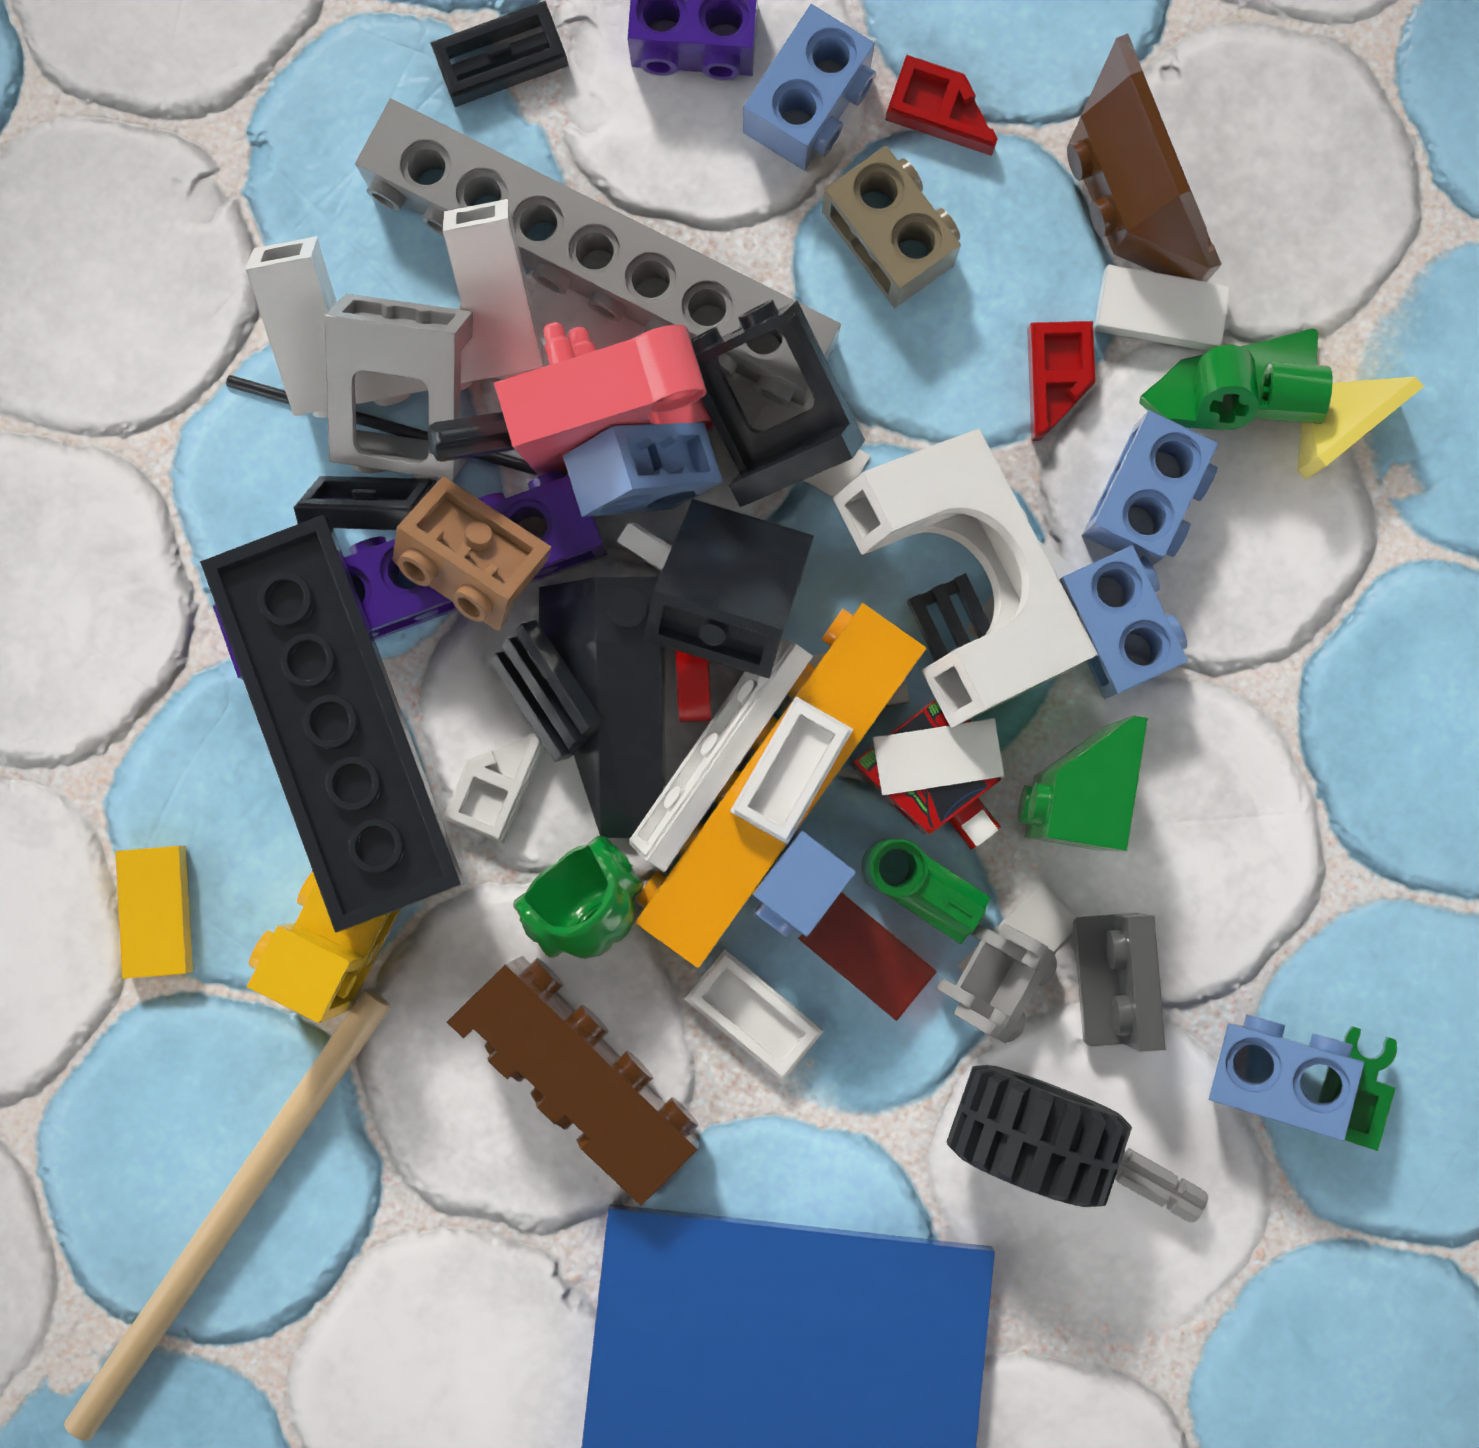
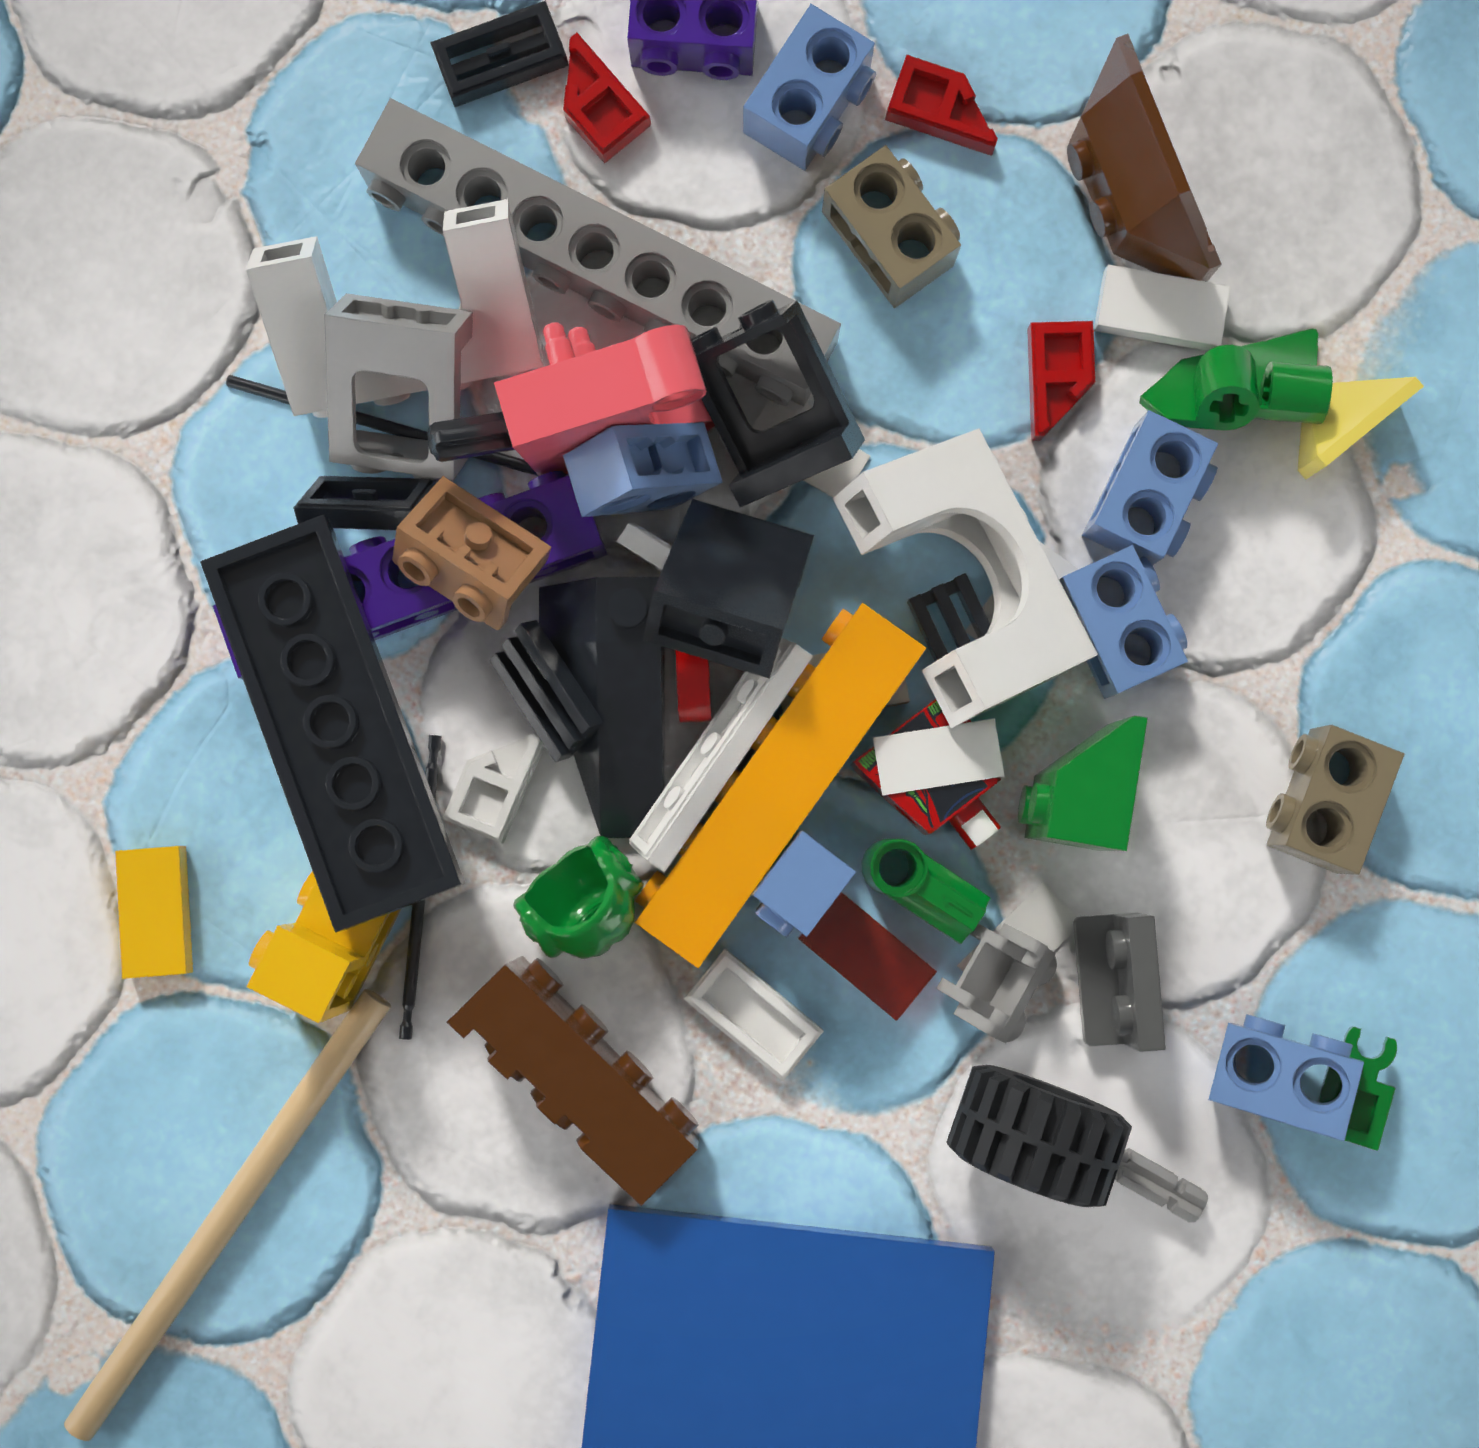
white tile [730,697,853,845] -> none
none -> black piece [399,735,442,1040]
none -> red tile [563,32,651,164]
none -> dark tan brick [1266,725,1405,875]

